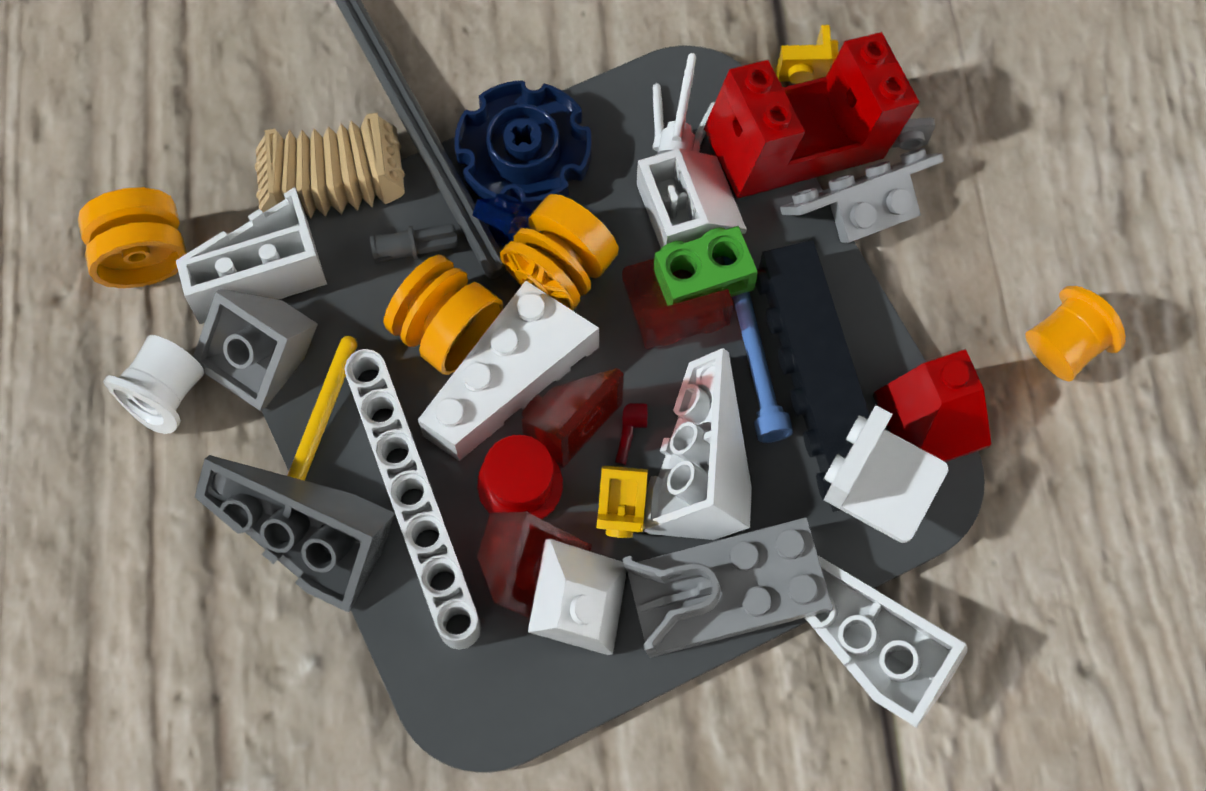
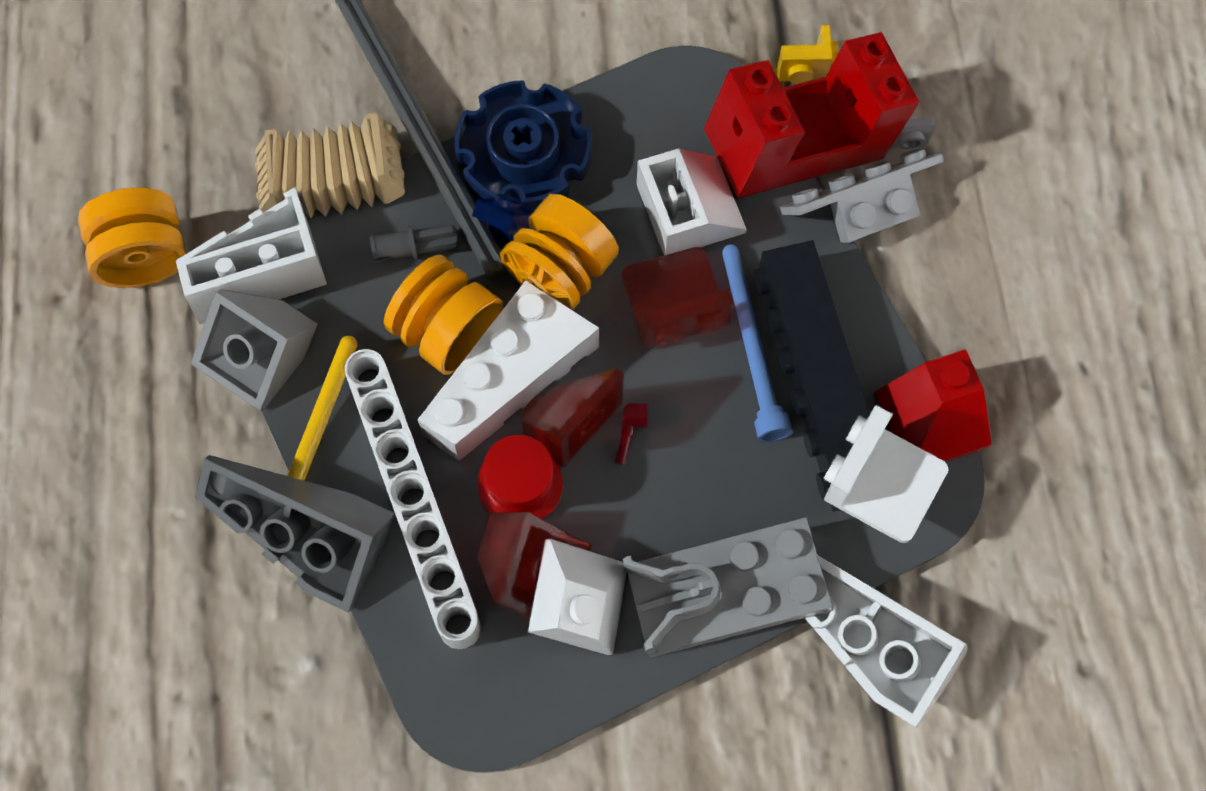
white piece [103,335,204,434] -> none
yellow bracket [596,465,648,538] -> none
white wedge [643,348,752,540] -> none
white plant [652,53,715,155] -> none
bright green brick [654,226,758,316] -> none
light orange piece [1025,286,1126,382] -> none

